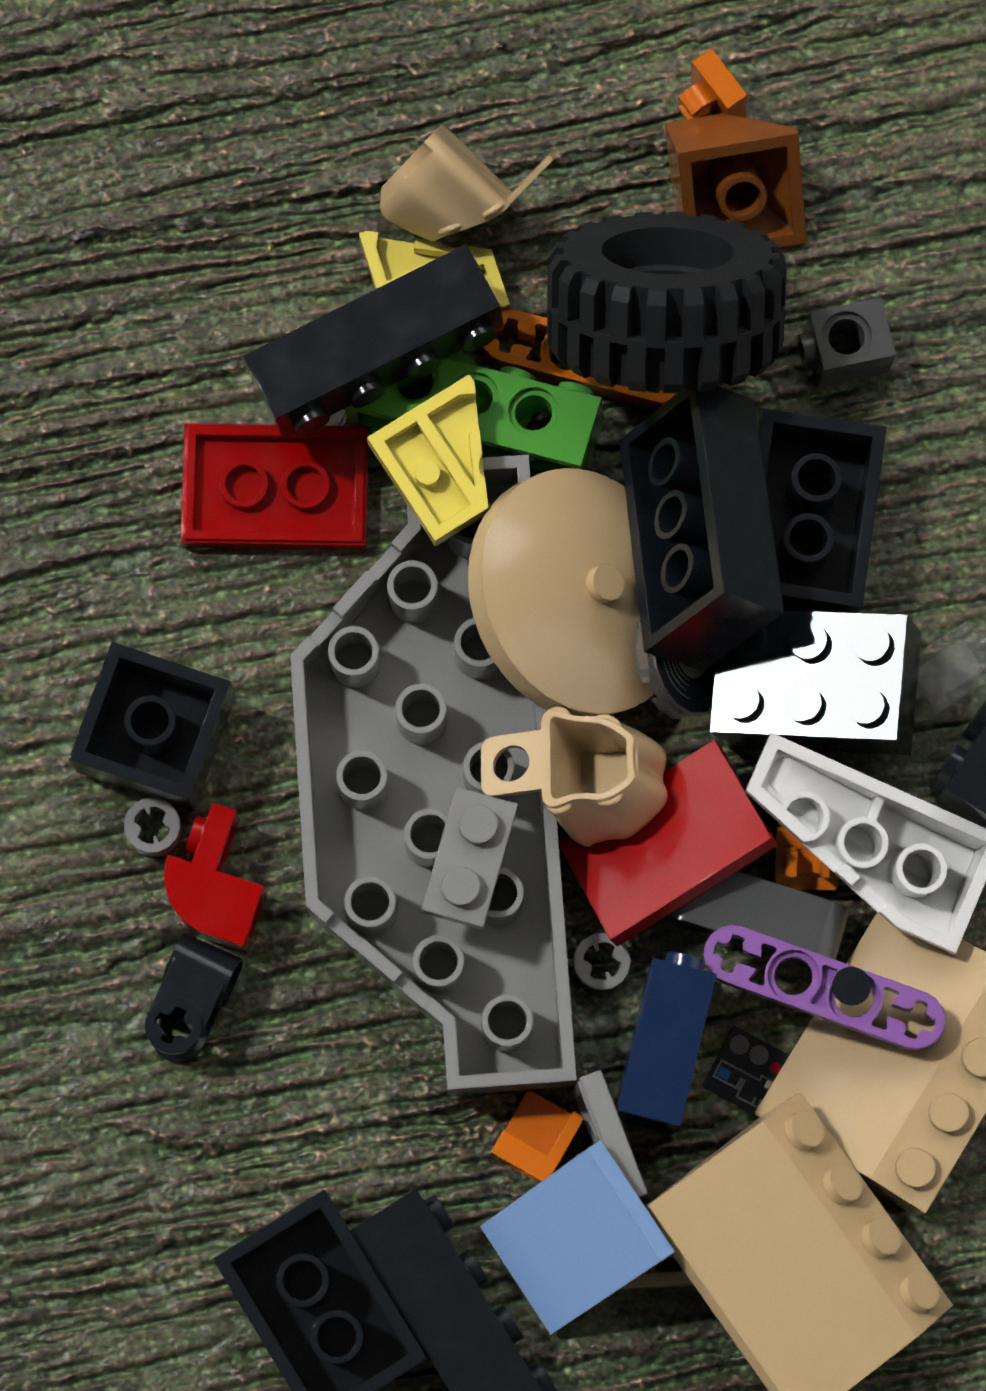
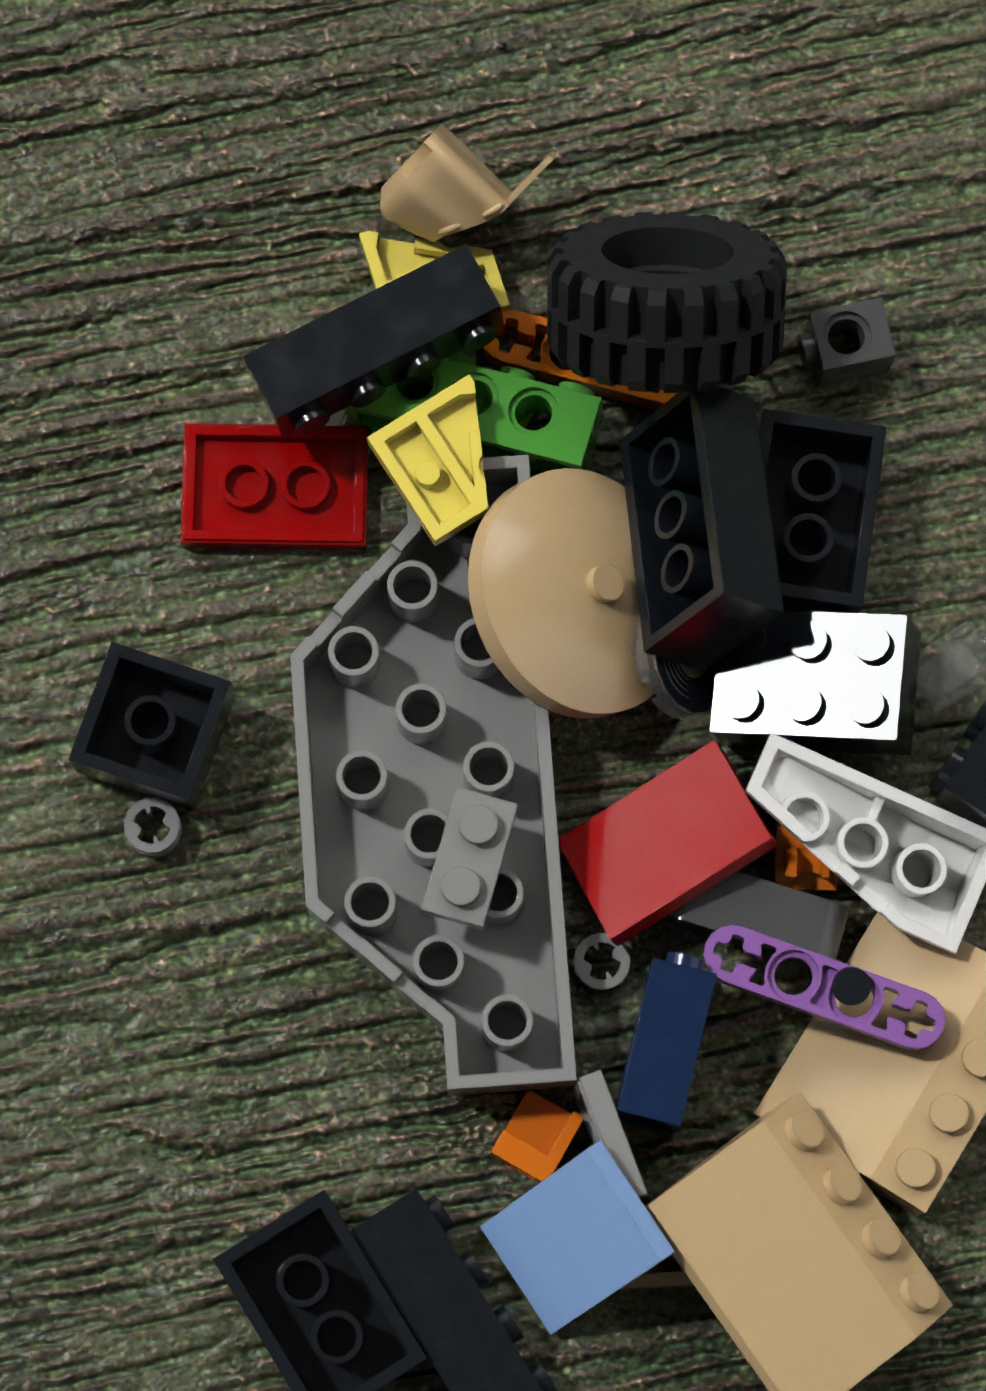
black piece [145,934,243,1063] -> none
red brick [164,803,267,953] -> none
tan piece [481,706,668,847] -> none
dark orange slope [665,113,807,248] -> none
orange tile [678,48,747,120] -> none
black sticker [702,1025,789,1114] -> none

